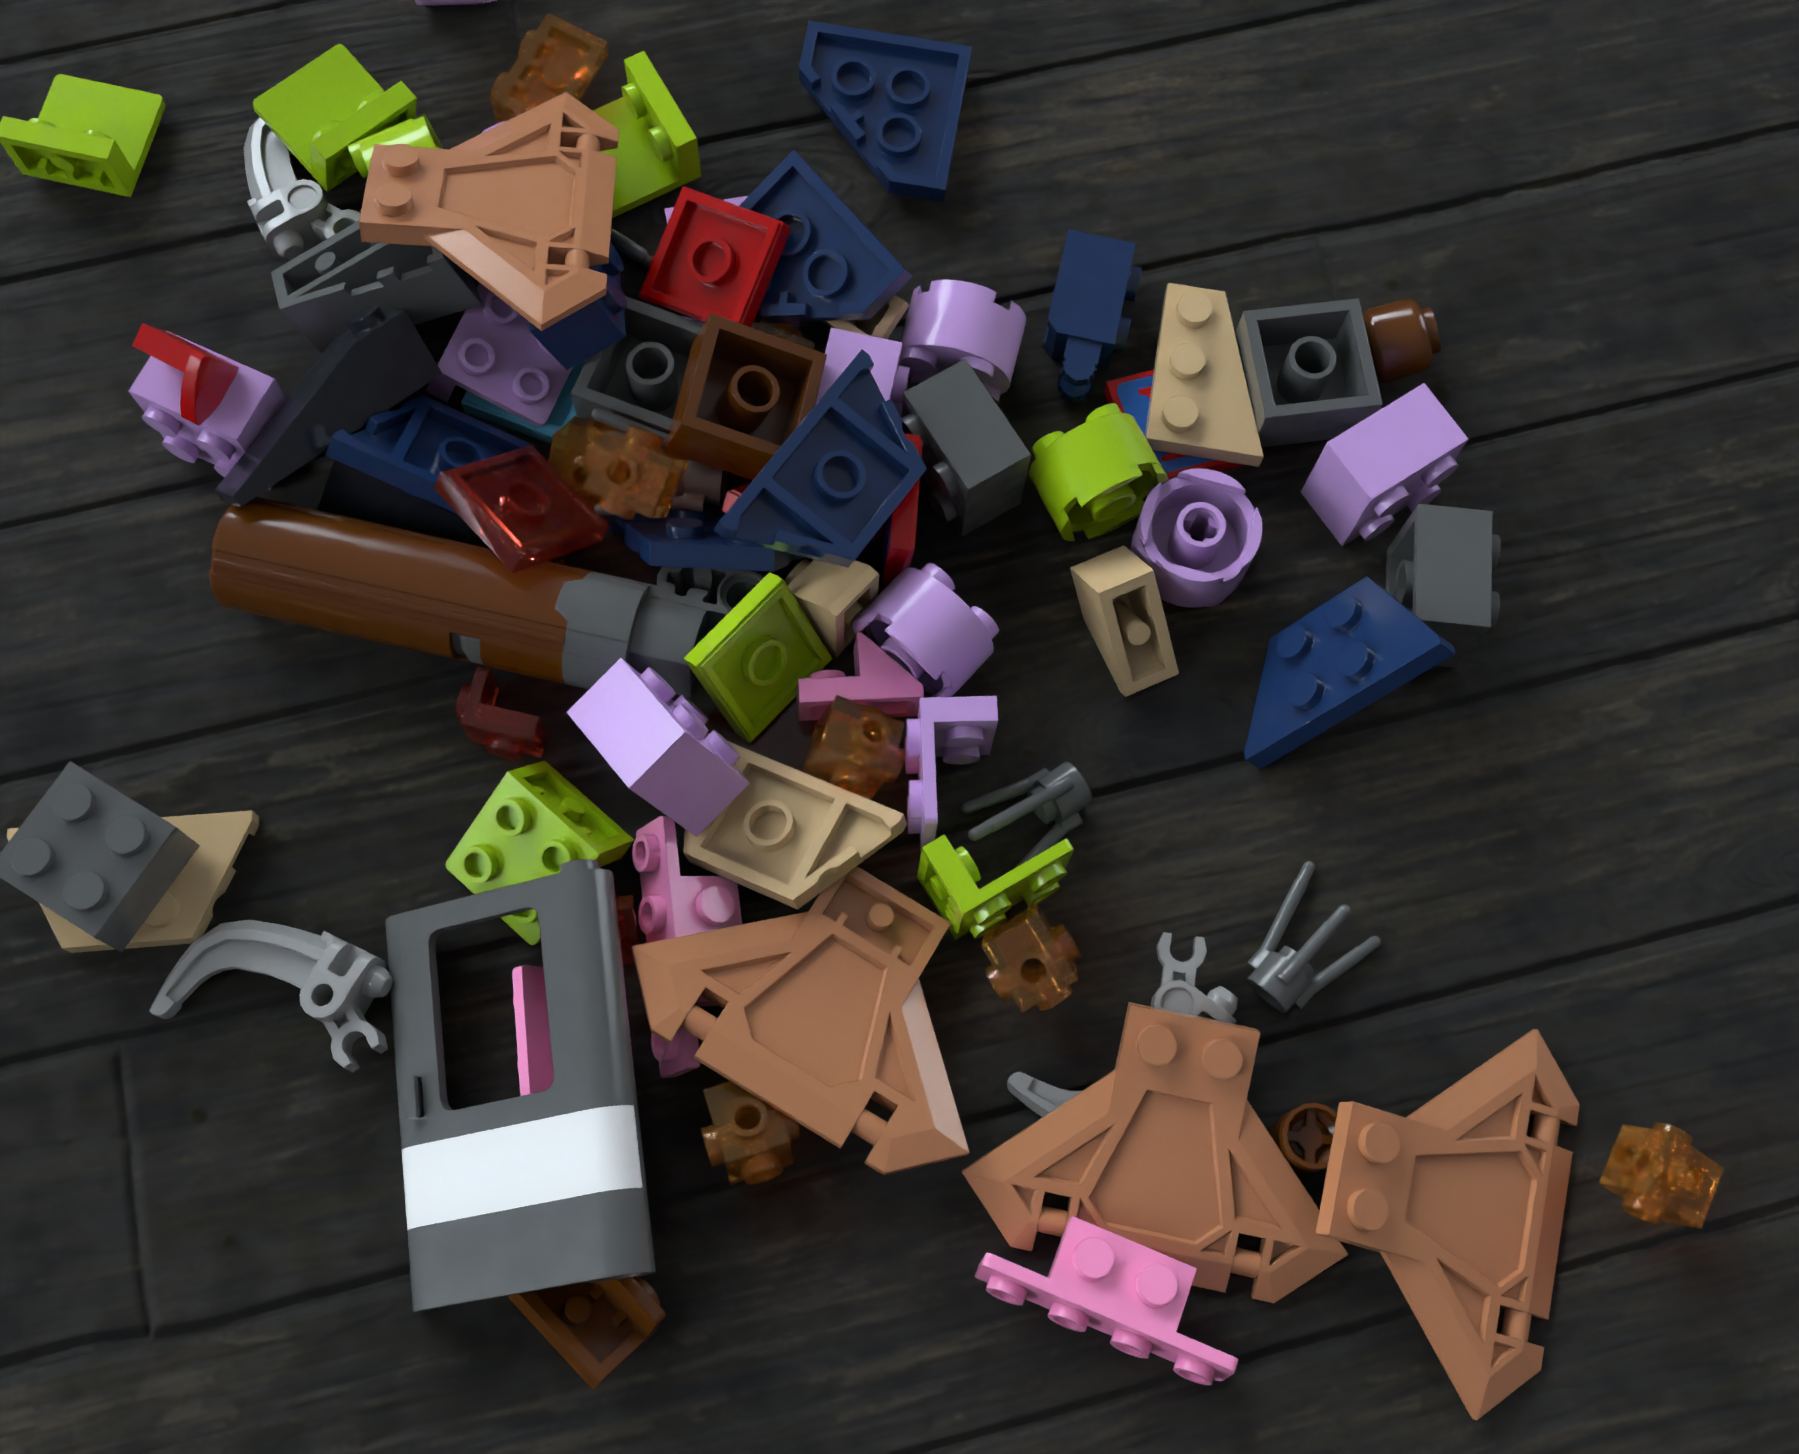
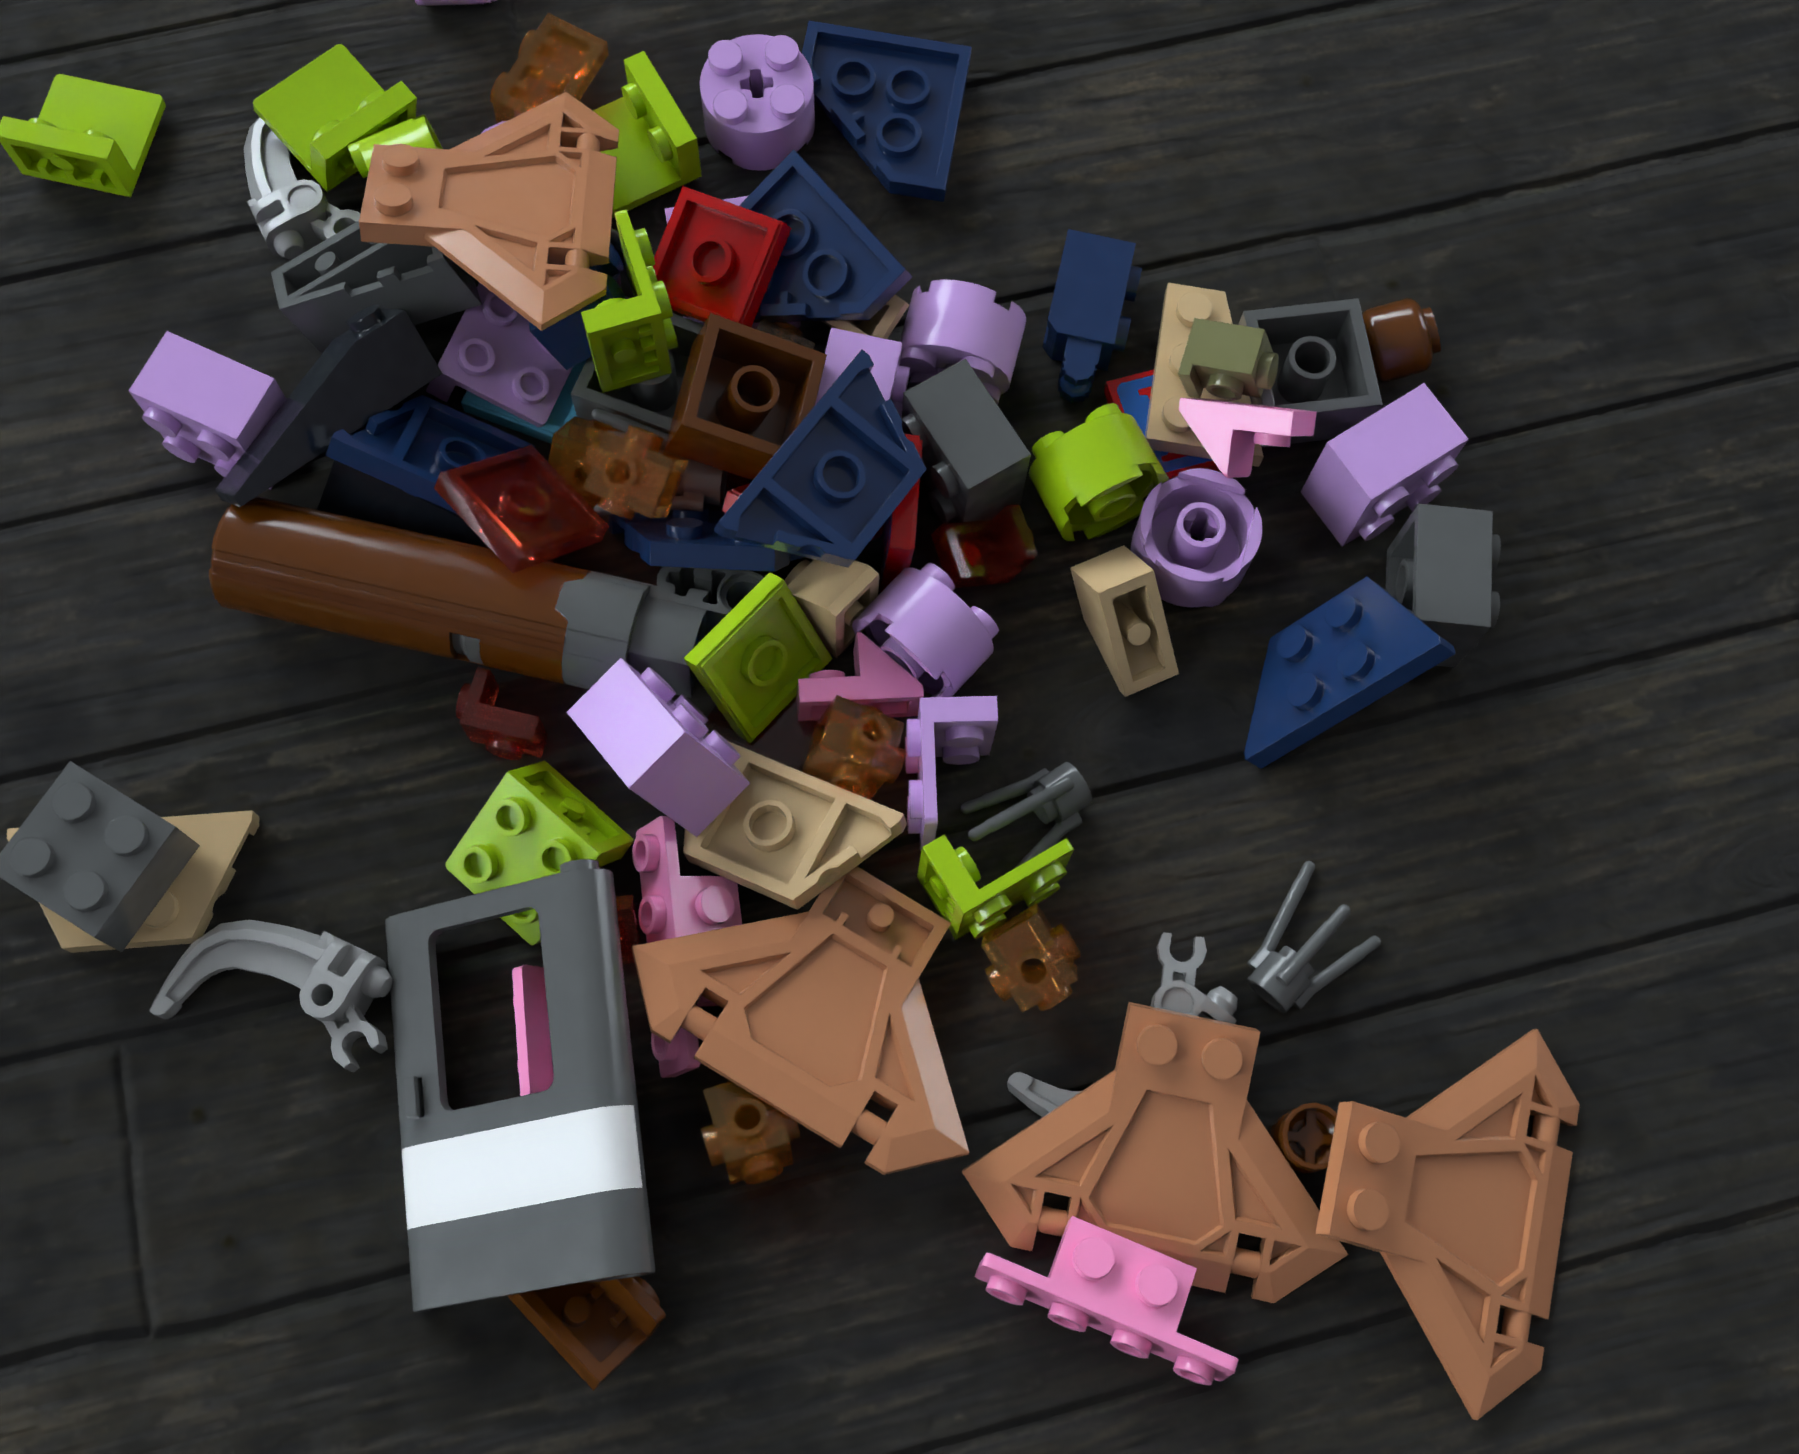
red tile [132,323,239,426] -> none
clear orange brick [1599,1122,1724,1229] -> none
none -> lime bracket [581,209,678,393]
none -> lavender brick [700,34,815,170]
none -> clear red bracket [931,504,1037,588]
none -> olive brick [1178,318,1278,400]
none -> bright pink slope [1179,398,1317,478]

